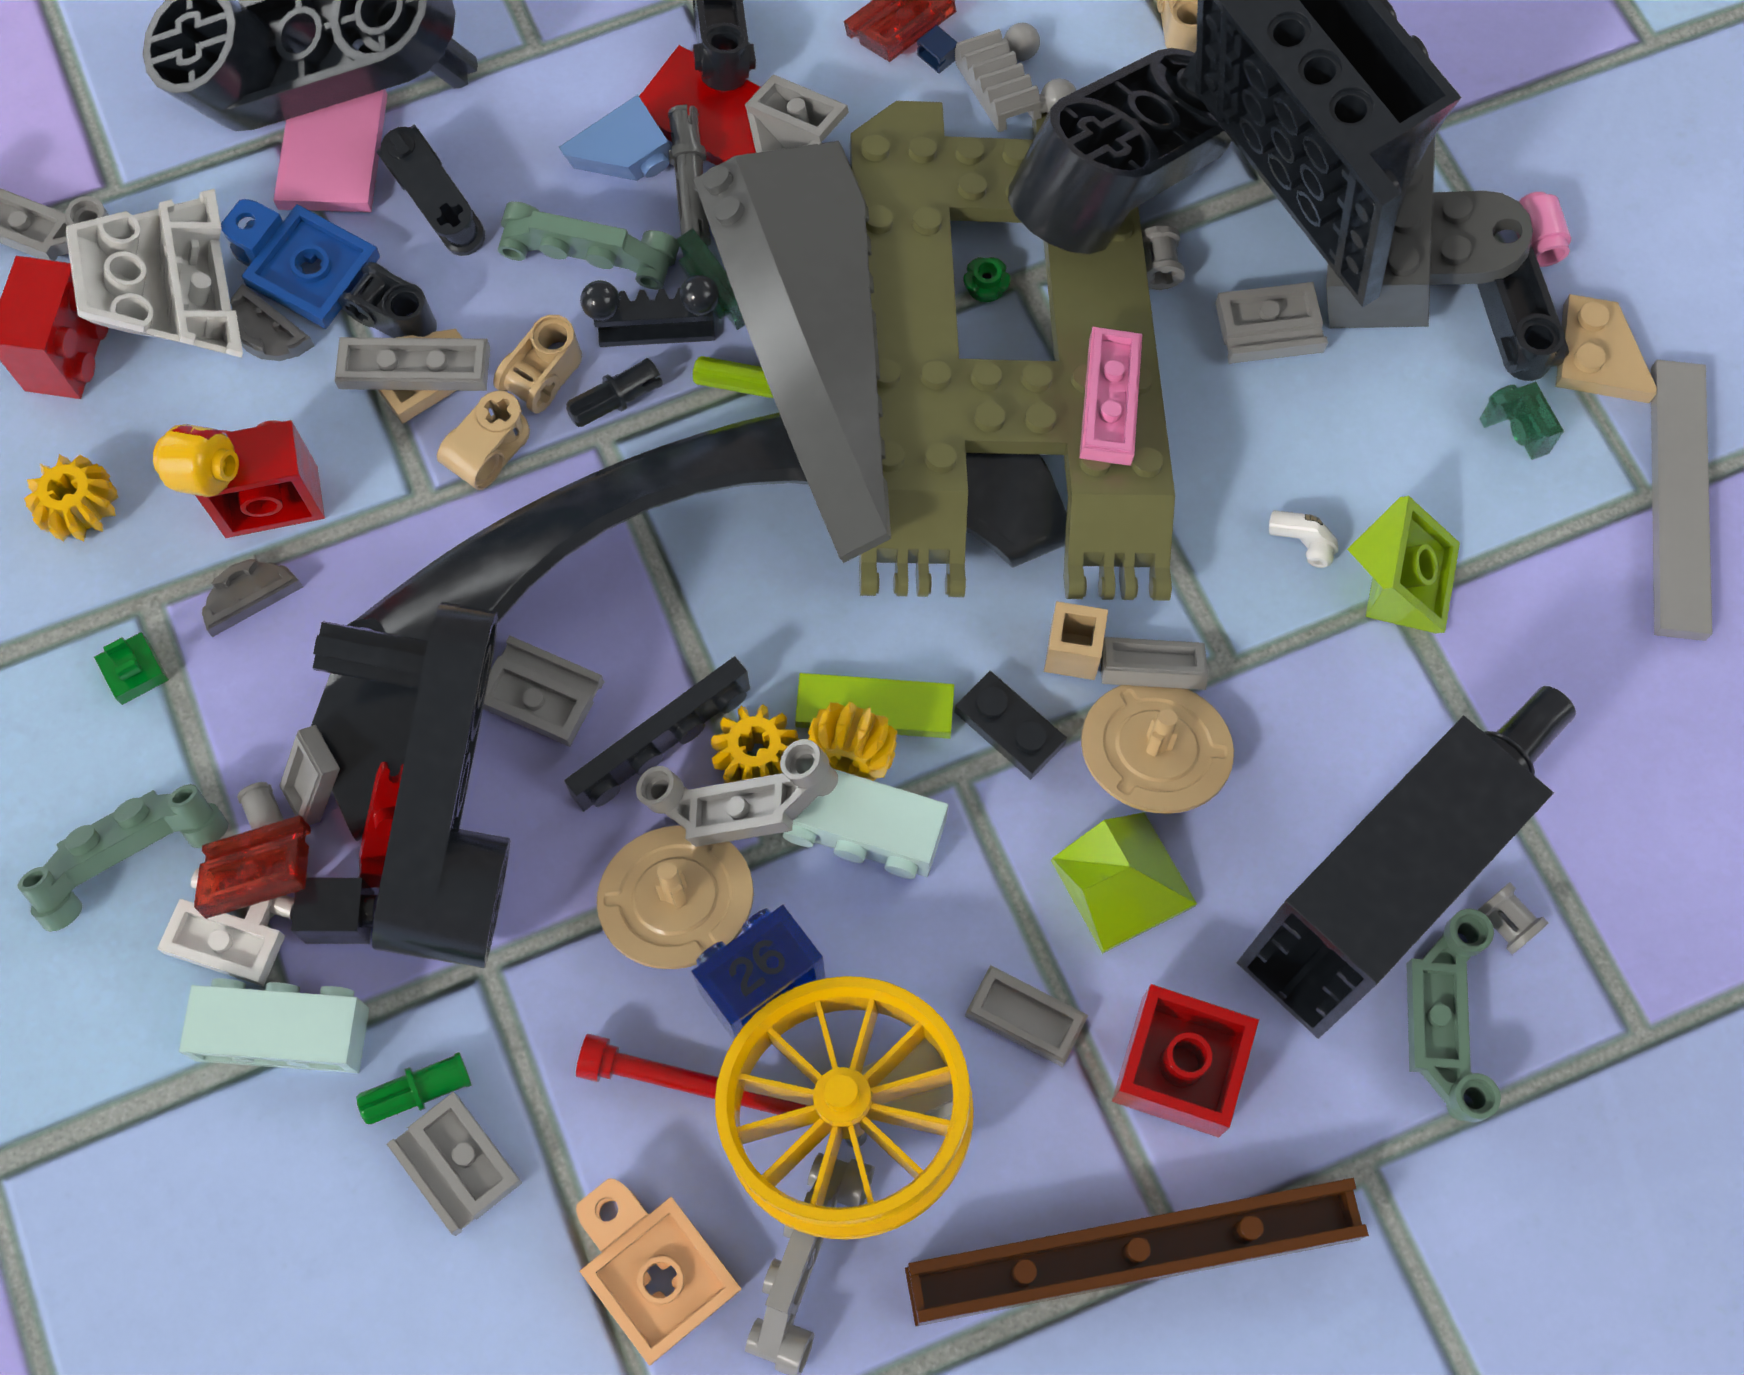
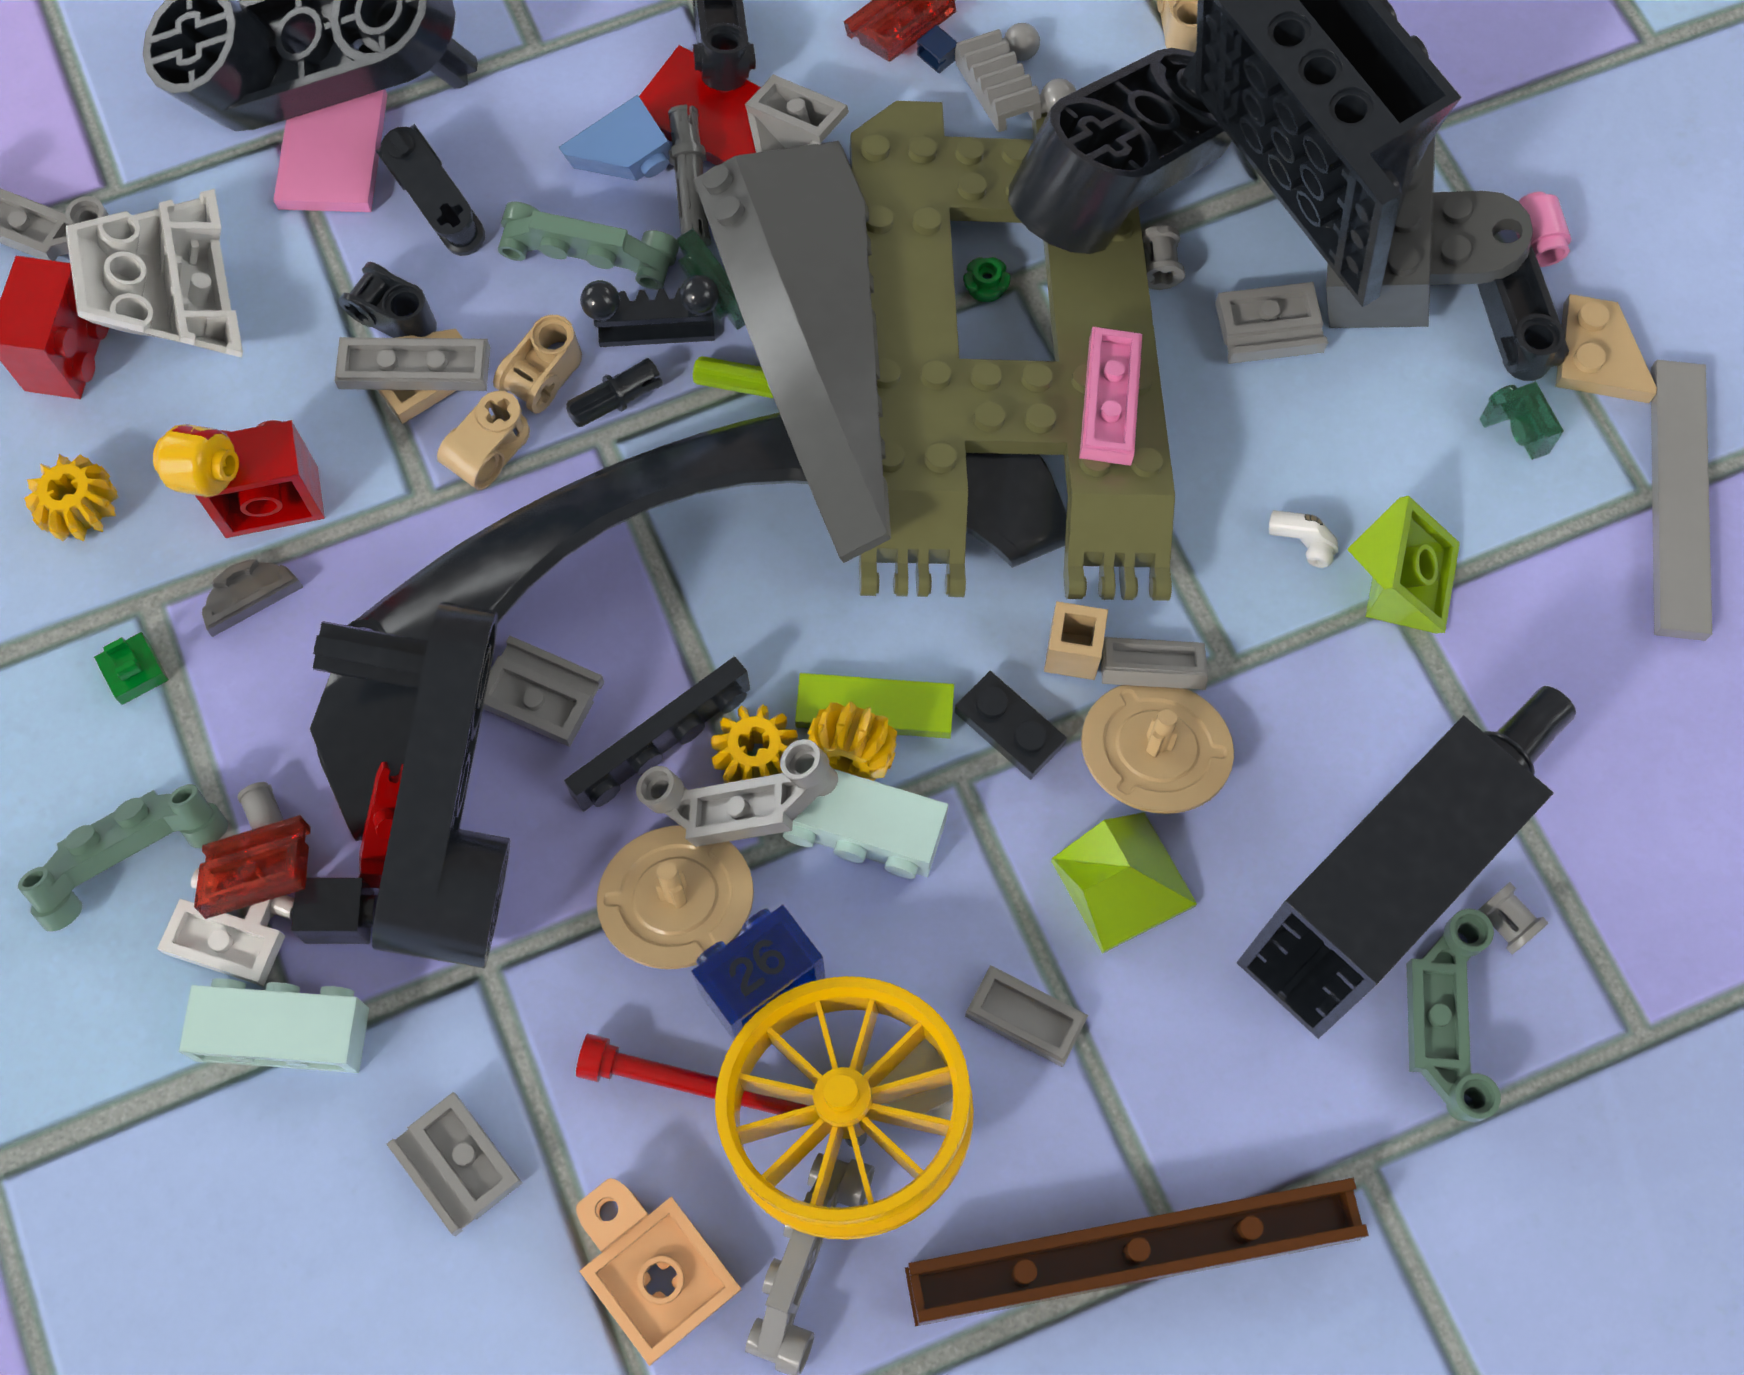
blue plate [221,199,380,329] -> none
flat silver tile [230,283,314,361] -> none
light grey tile [279,725,340,827] -> none
green axle [356,1052,472,1124] -> none
red brick [1112,984,1259,1138] -> none

